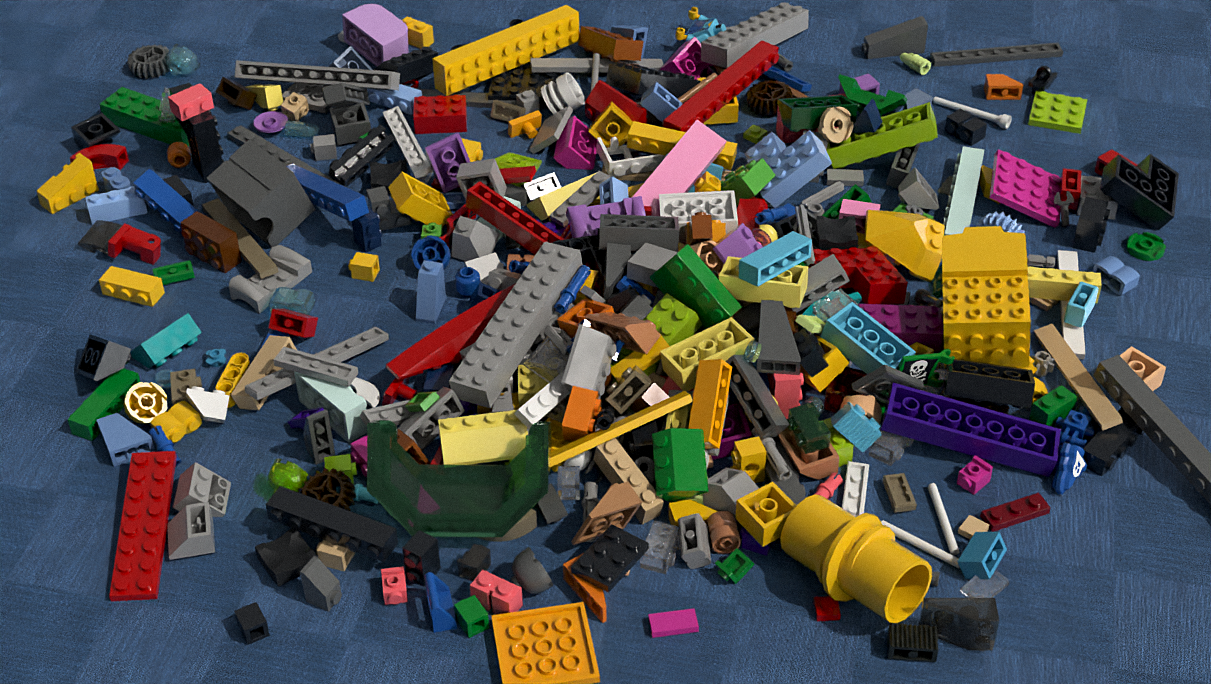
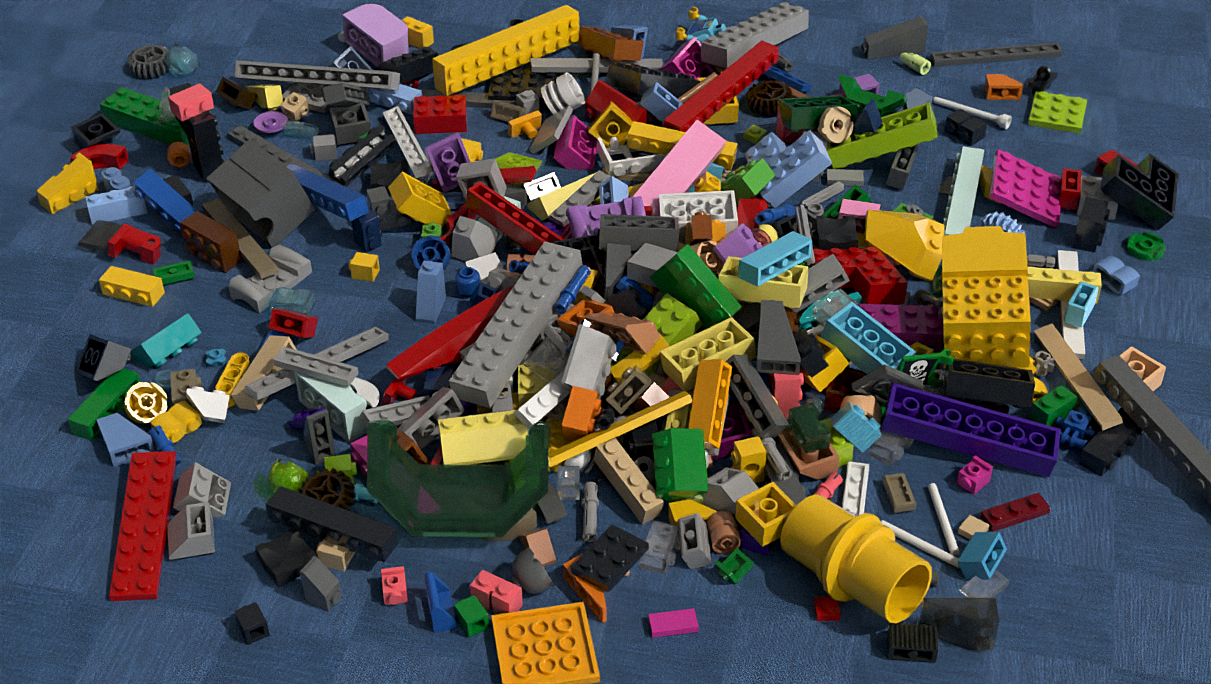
black brick [402,530,441,587] -> none
bright green tile [405,392,440,412] -> none
clear smoke brick [457,544,491,581] -> none
medium nougat slope [571,482,642,545] -> none
dark grey brick [620,293,653,320] -> none
clear light blue tile [744,340,761,363] -> none
yellowish green tile [795,315,826,333] -> none
light grey slope [898,167,939,210] -> none
blue rock [1052,442,1087,495] -> none
dark grey bar [1054,191,1074,226] -> none
none -> nougat slope [519,528,556,567]

